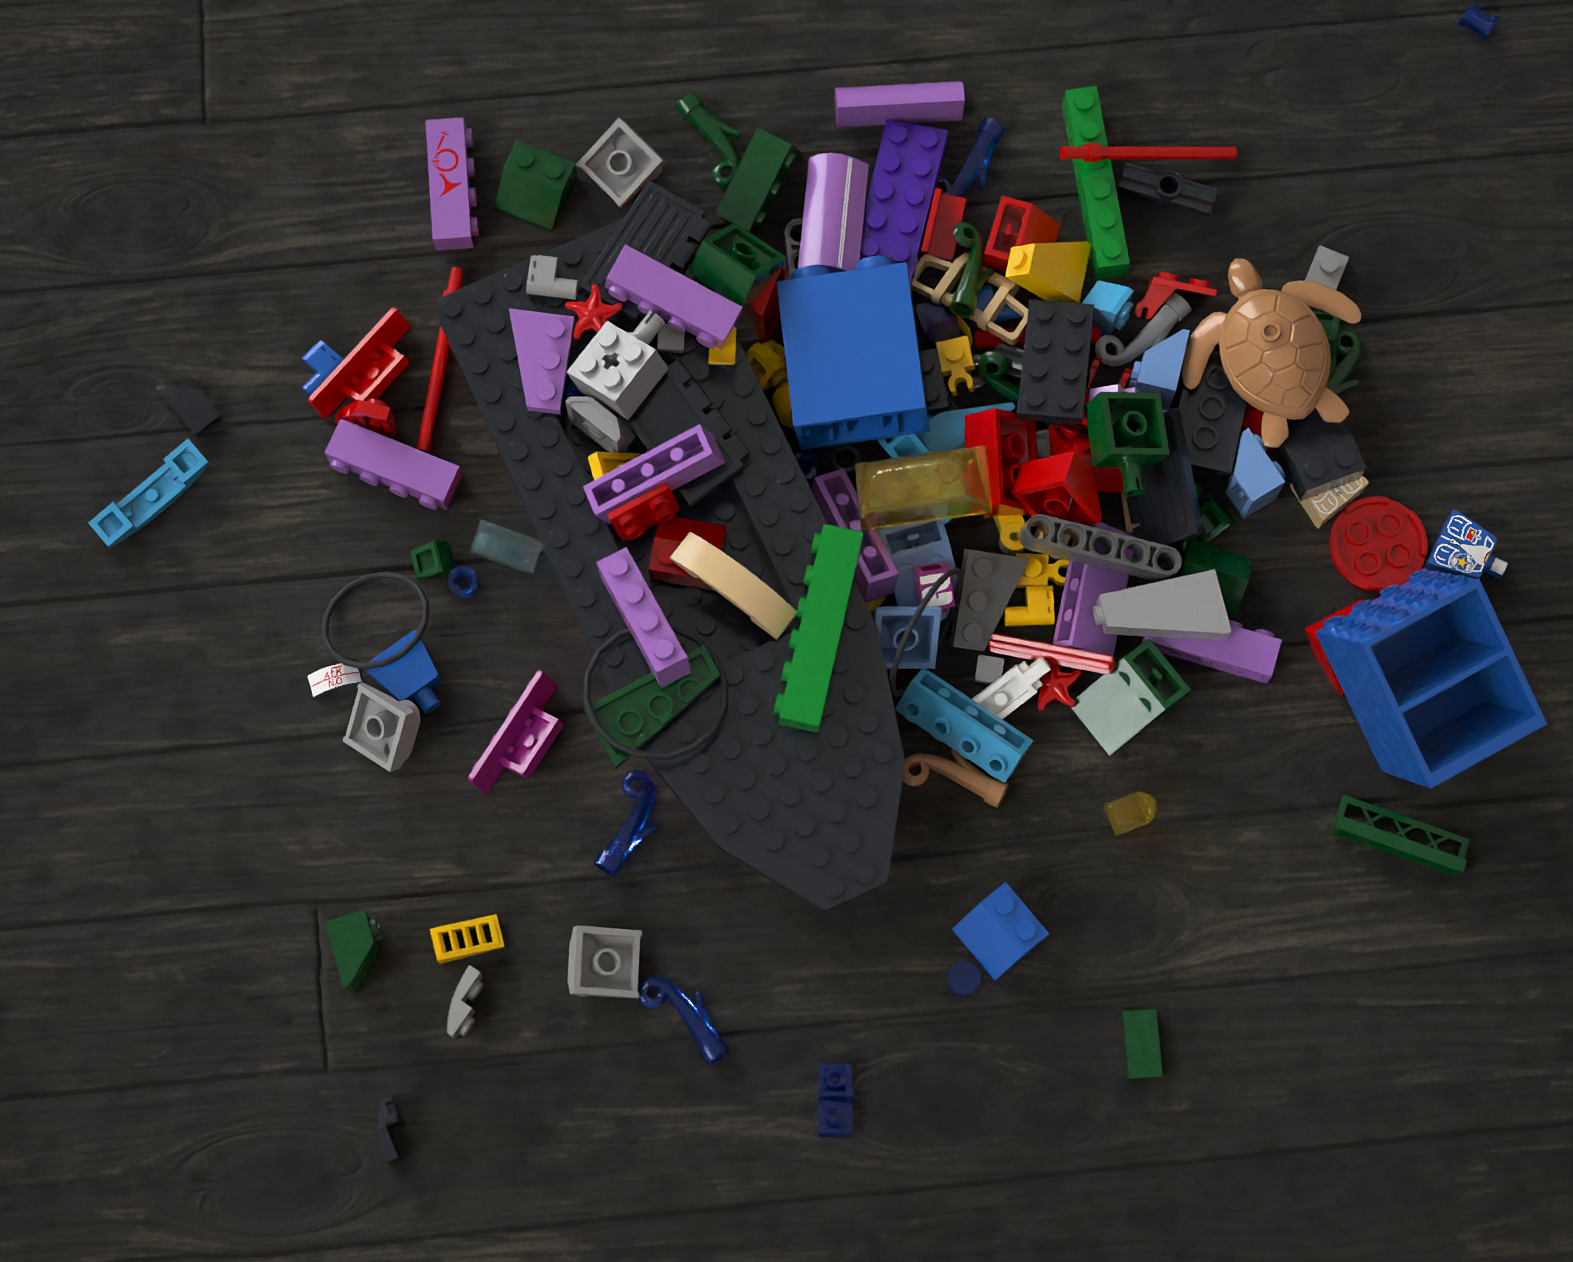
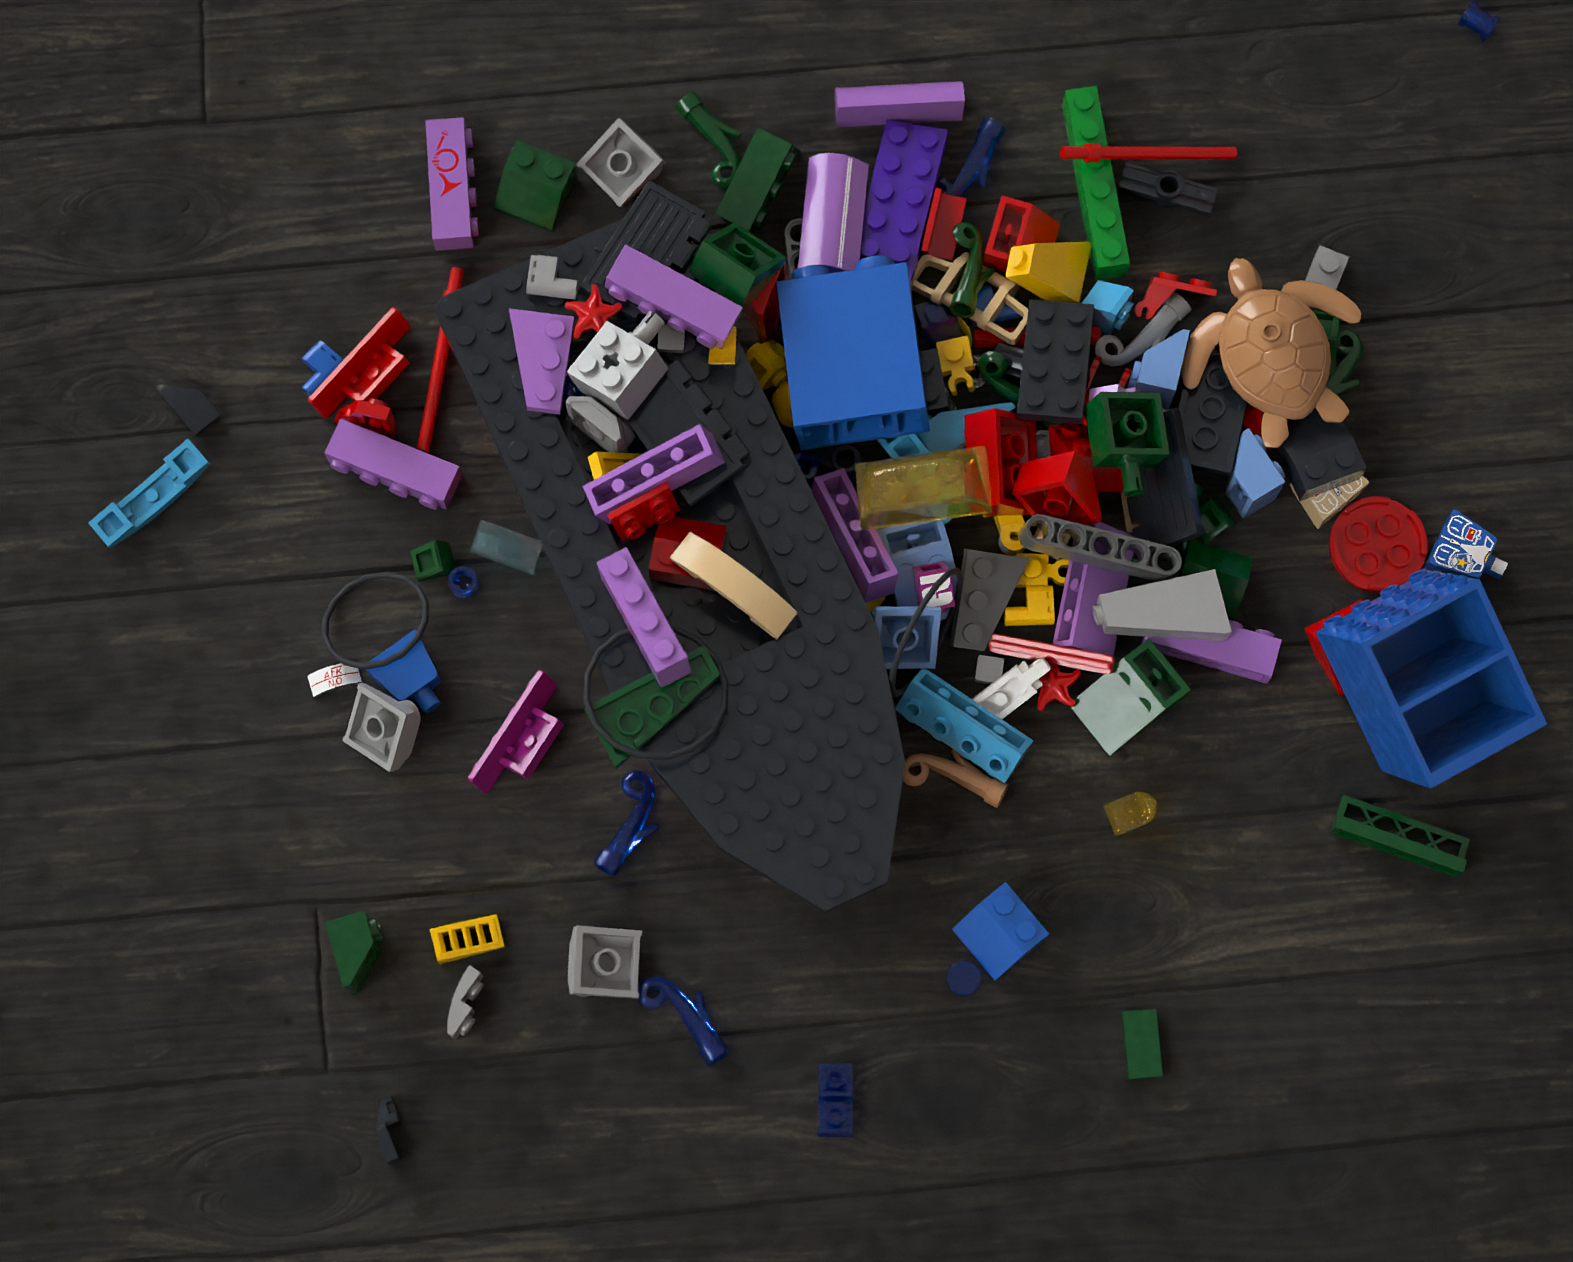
green brick [774,524,863,733] -> none

